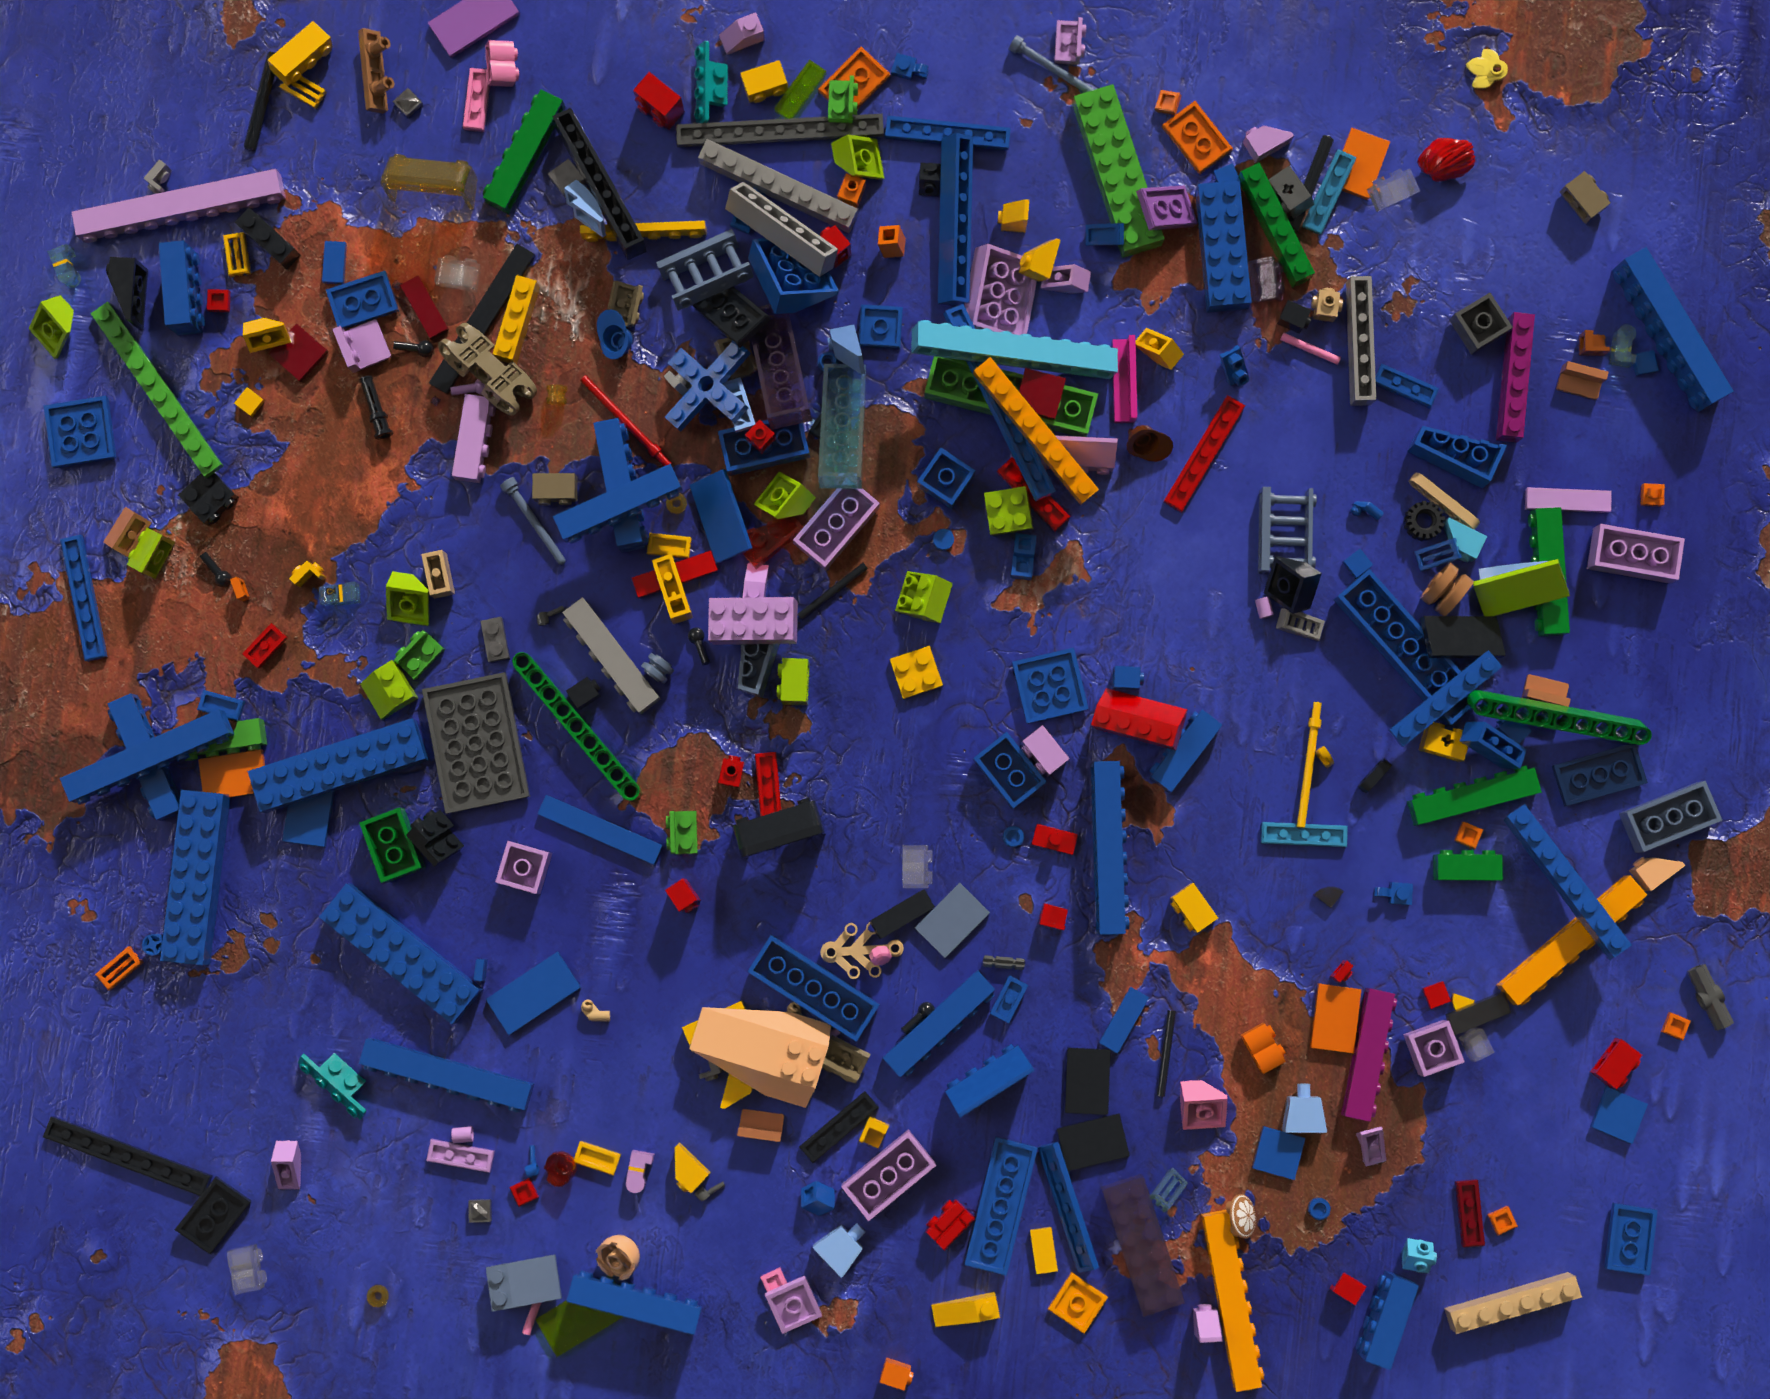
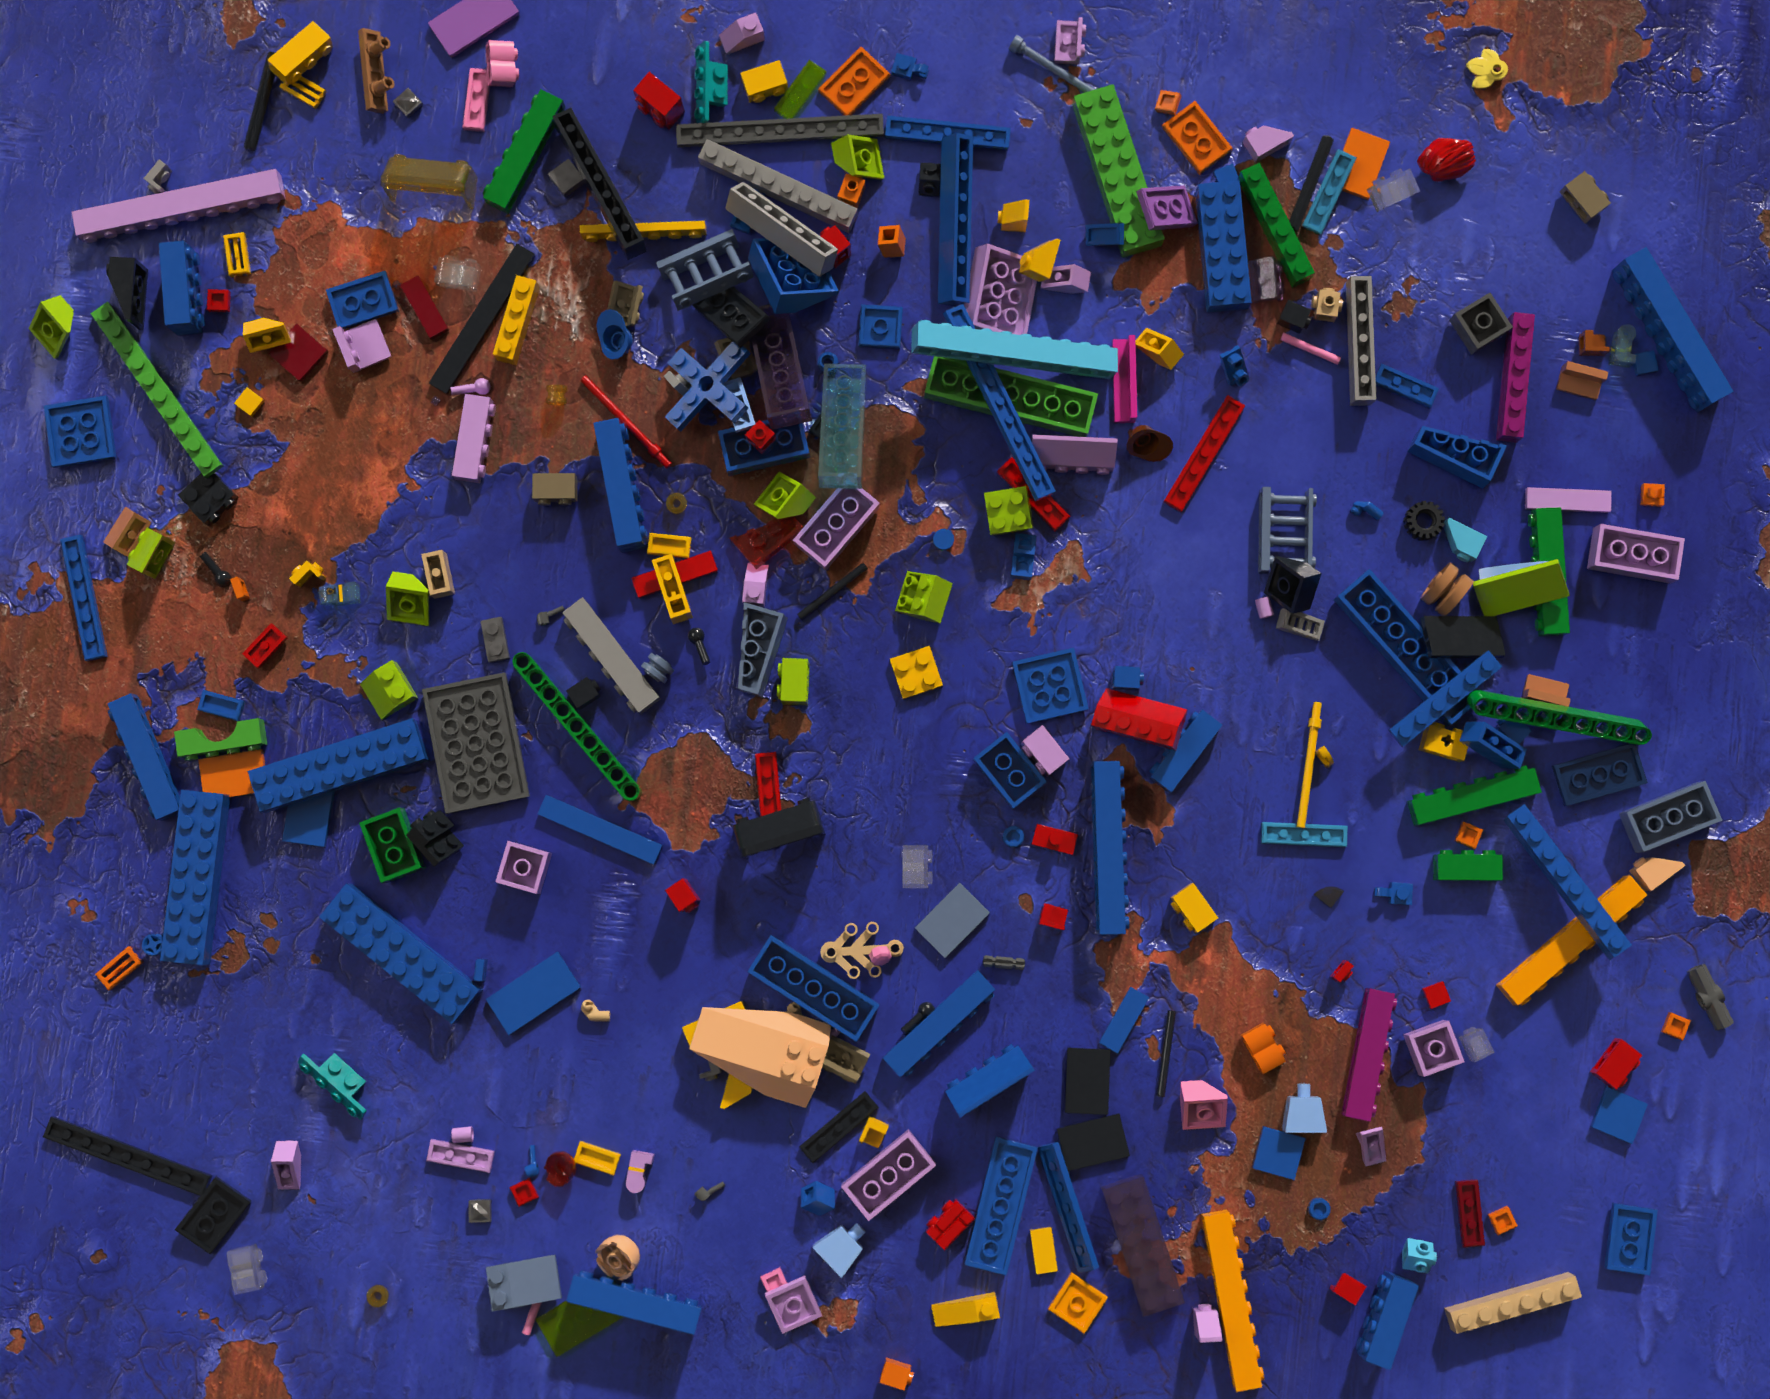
clear light blue leg [47,244,81,288] -> none
blue brick [60,709,234,805] -> none
black brick [235,208,301,270] -> none
blue tile [322,241,347,284] -> none
black pin [359,375,393,440] -> none
blue brick [359,1038,534,1113] -> none
black bar [393,340,434,357] -> none
bright green bracket [394,630,445,680] -> none
dark tan piece [438,323,537,415] -> none
sand blue piece [500,477,566,565] -> none
blue brick [553,464,683,544] -> none
light blue slope [564,179,606,237] -> none
bright green bracket [666,811,698,854] -> none
yellow slope [675,1142,710,1193] -> none
blue tile [690,469,752,563] -> none
lavender brick [708,597,798,645] -> none
red brick [718,755,745,788] -> none
nougat panel [737,1109,784,1142] -> none
medium blue slope [827,325,865,374] -> none
bright green bracket [828,76,858,123] -> none
black tile [869,889,935,939] -> none
blue brick [917,447,976,510] -> none
light orange brick [973,357,1099,505] -> none
blue plate [990,975,1028,1023] -> none
dark red tile [1019,368,1066,420] -> none
clear light blue tile [1149,1168,1188,1213] -> none
medium nougat dish [1226,1194,1256,1238] -> none
dark grey brick [1268,165,1315,219] -> none
orange tile [1310,983,1361,1053] -> none
blue tile [1343,549,1373,578] -> none
black beam [1357,757,1392,794] -> none
tan beam [1409,472,1480,530] -> none
blue tile [1414,538,1462,572] -> none
black tile [1445,992,1511,1035] -> none
yellow tile [1452,993,1475,1010] -> none

